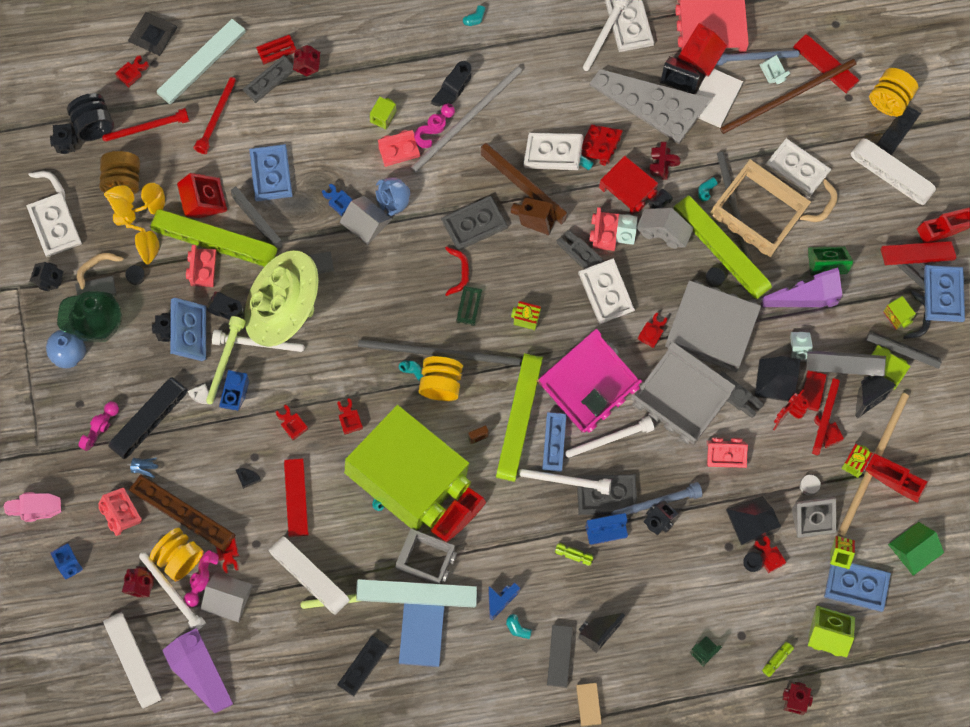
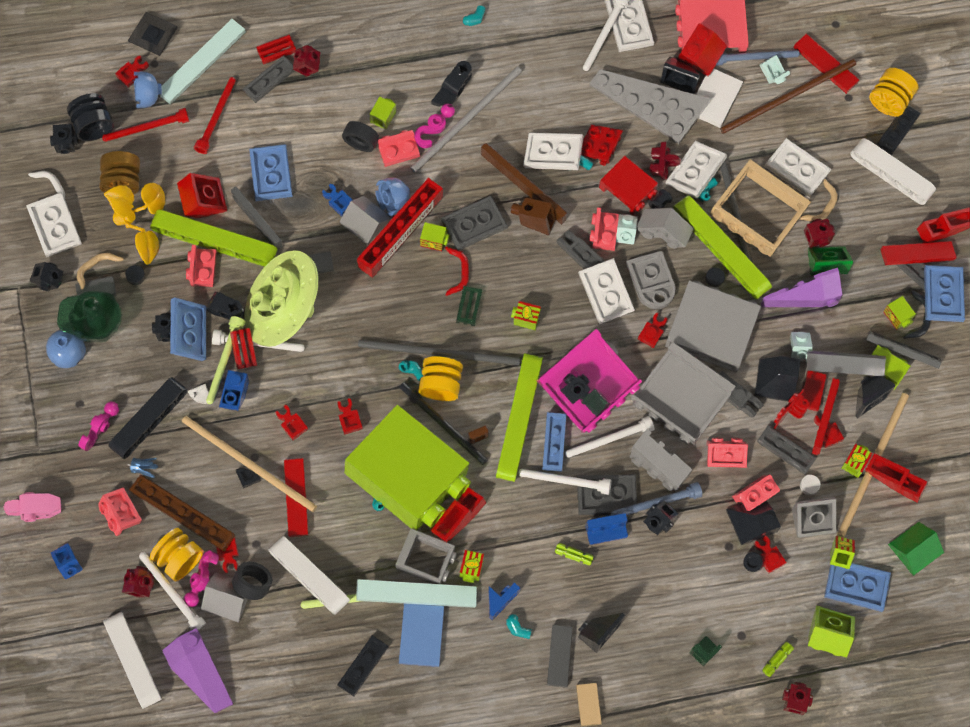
none -> medium blue cylinder [134,71,162,109]
none -> tan piece [182,416,317,512]
none -> red tile [230,328,257,369]
none -> black tyre [232,562,273,600]
none -> black tyre [342,121,379,152]
none -> red brick [357,178,443,278]
none -> black bar [399,382,488,465]
none -> lime brick [420,222,449,251]
none -> brick [460,550,484,583]
none -> black brick [559,371,591,404]
none -> light grey tile [626,251,675,309]
none -> light grey wedge [630,429,692,492]
none -> white tile [666,141,727,199]
none -> coral bracket [732,474,780,511]
none -> dark grey tile [757,425,817,475]
none -> dark red brick [804,218,835,248]

